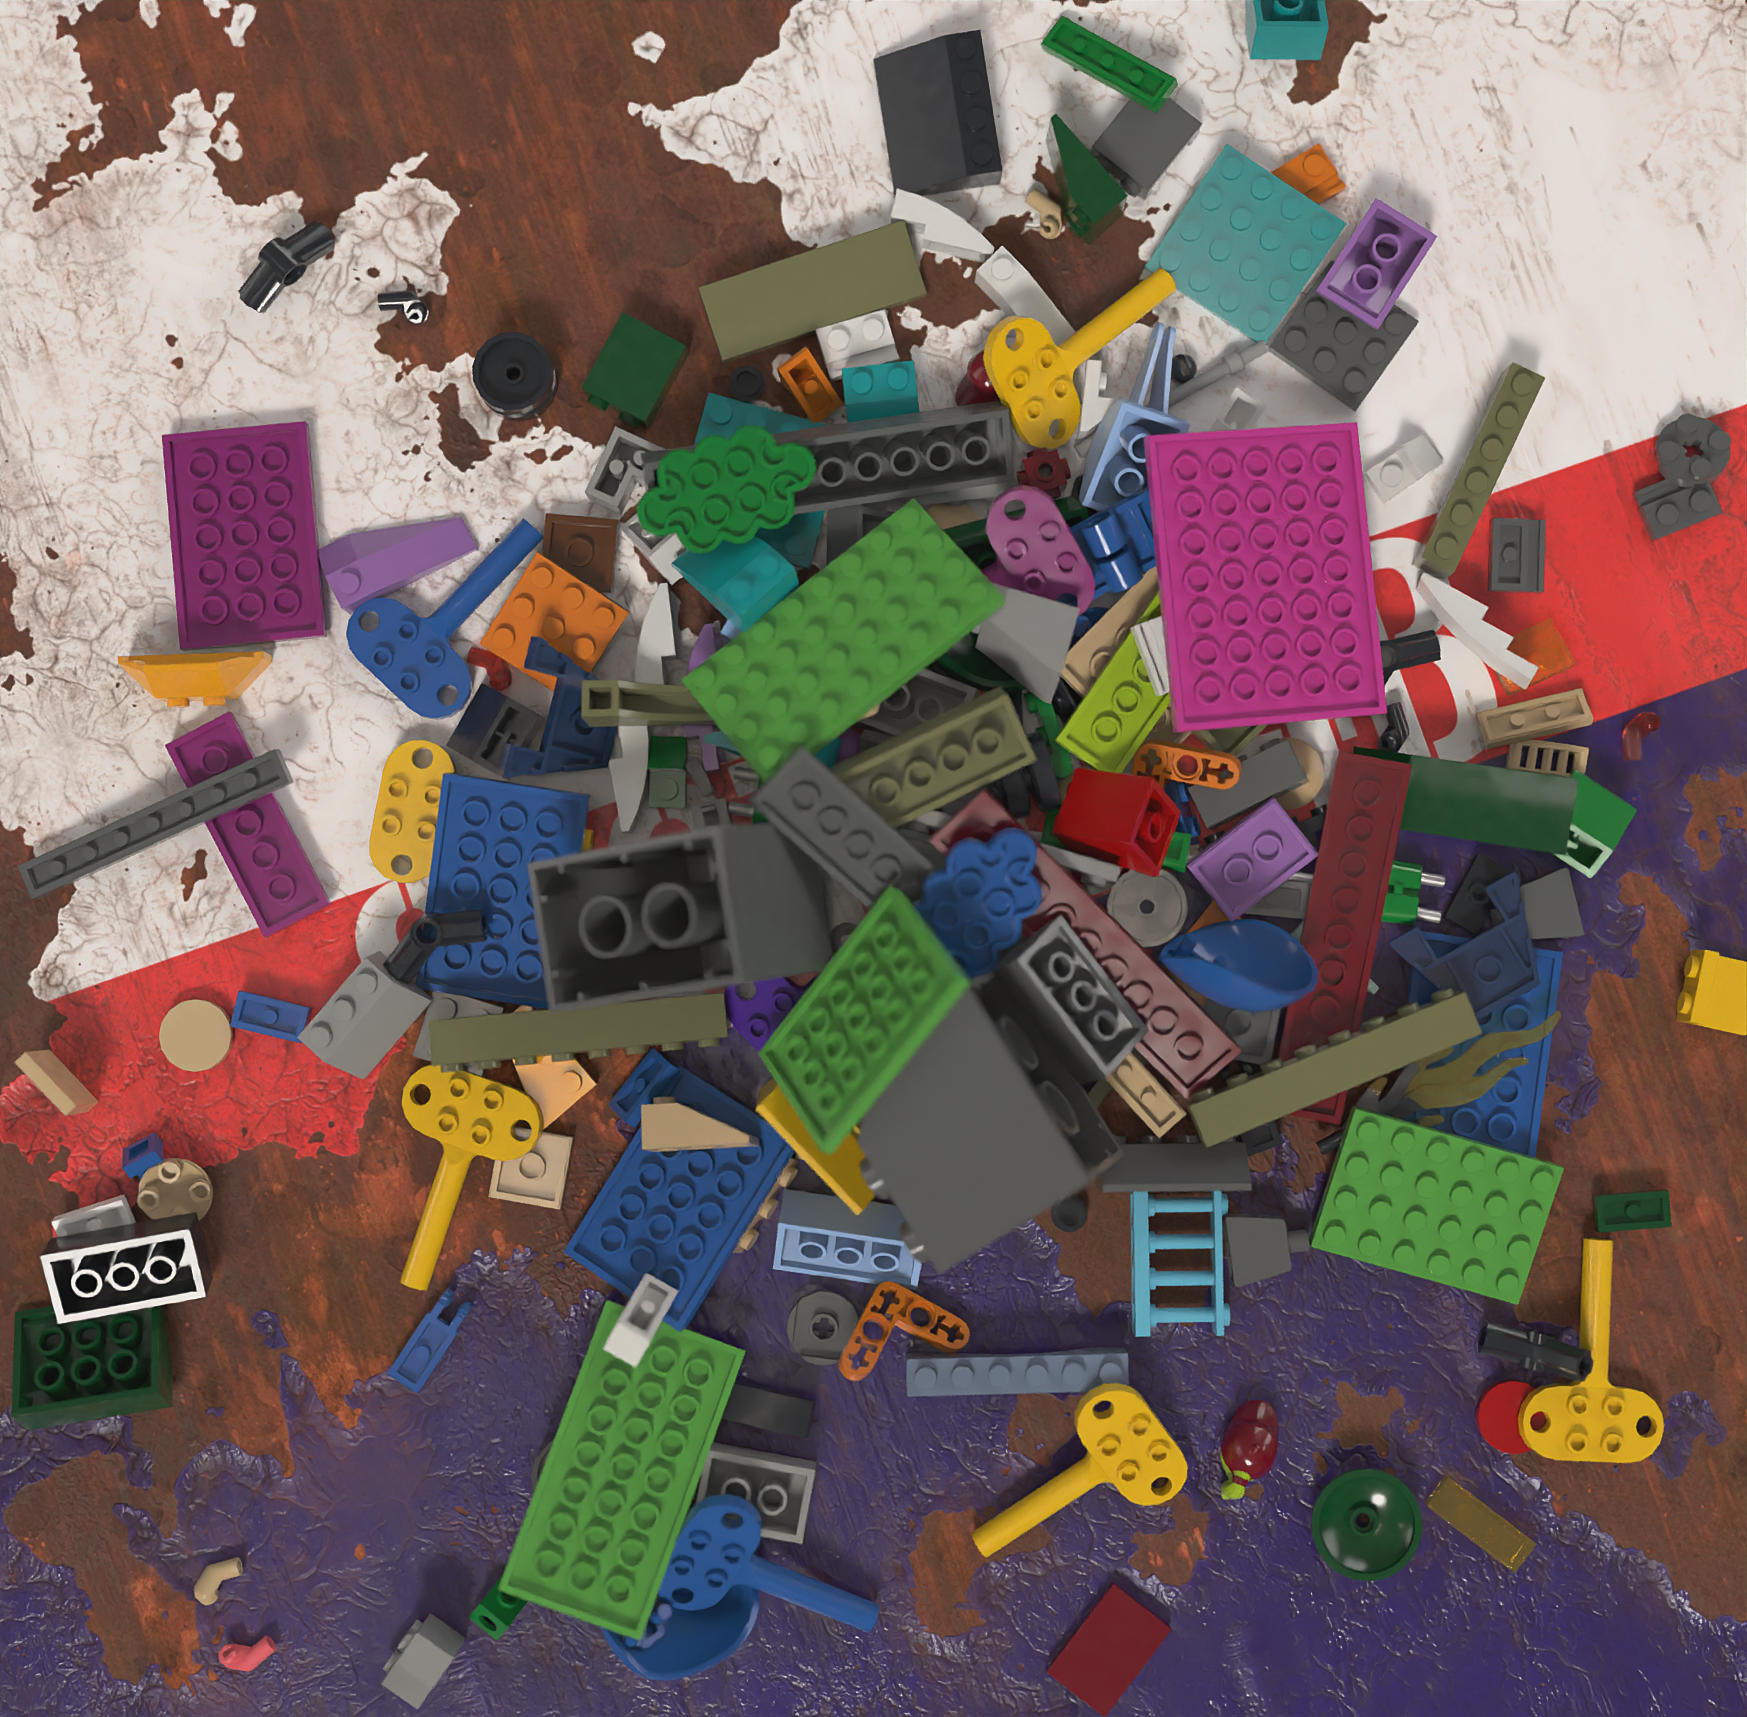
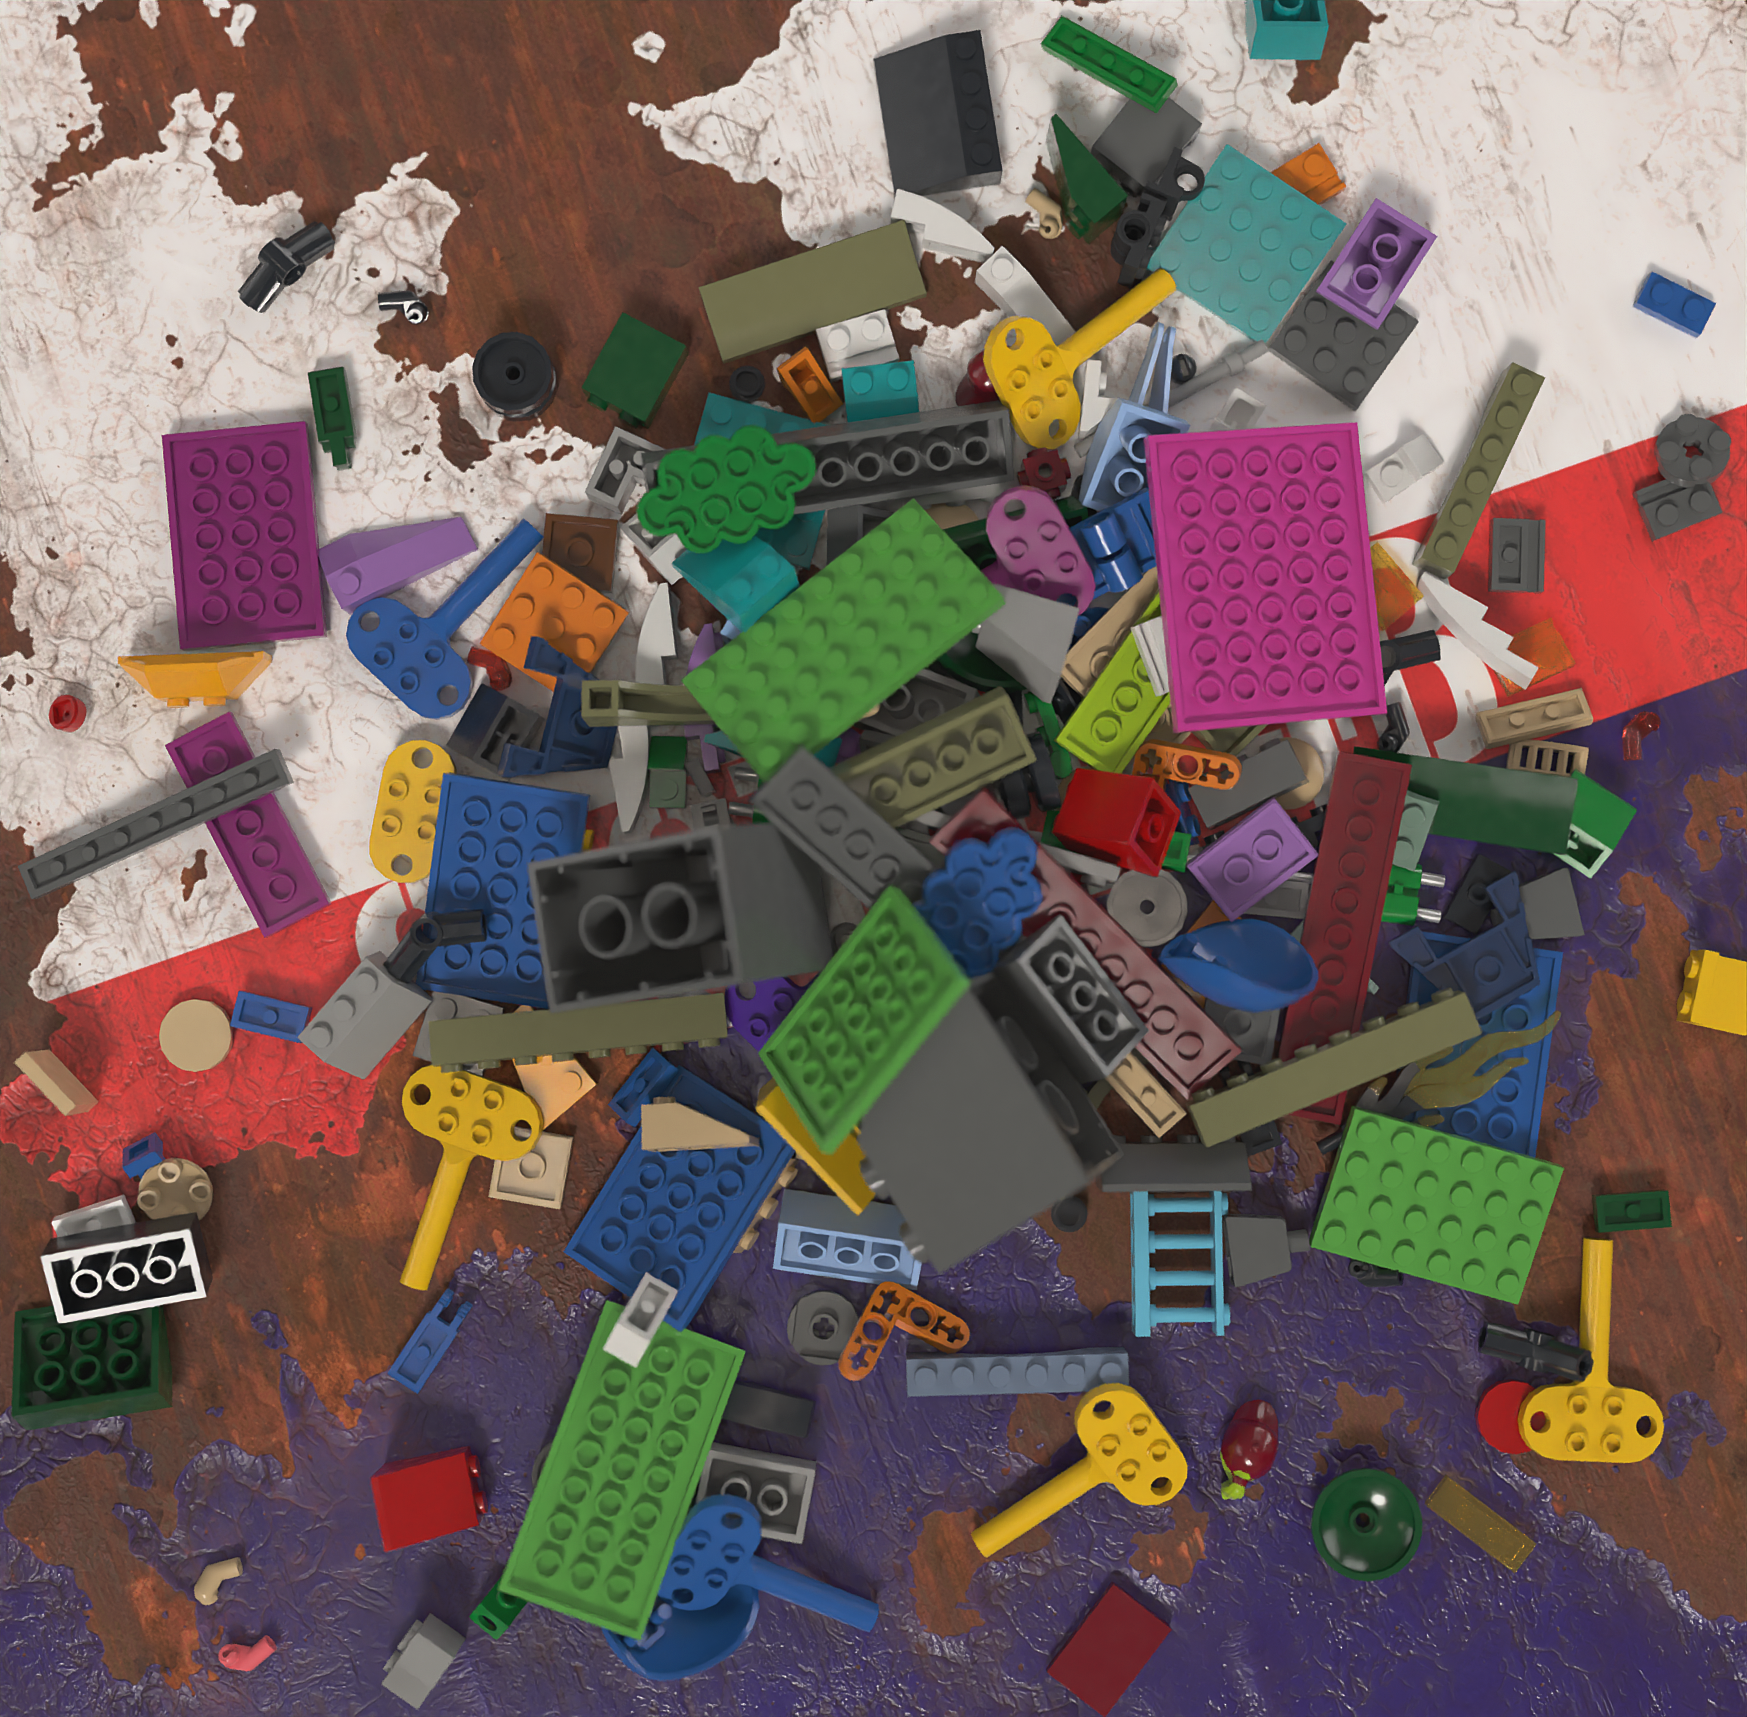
none -> red tile [49,694,86,733]
none -> dark green hinge [308,366,357,471]
none -> red slope [370,1446,488,1552]
none -> black plate [1110,147,1205,288]
none -> black arm [1348,1259,1404,1287]
none -> plate [1370,542,1424,631]
none -> sand green plate [1392,791,1439,872]
none -> blue plate [1632,271,1716,338]

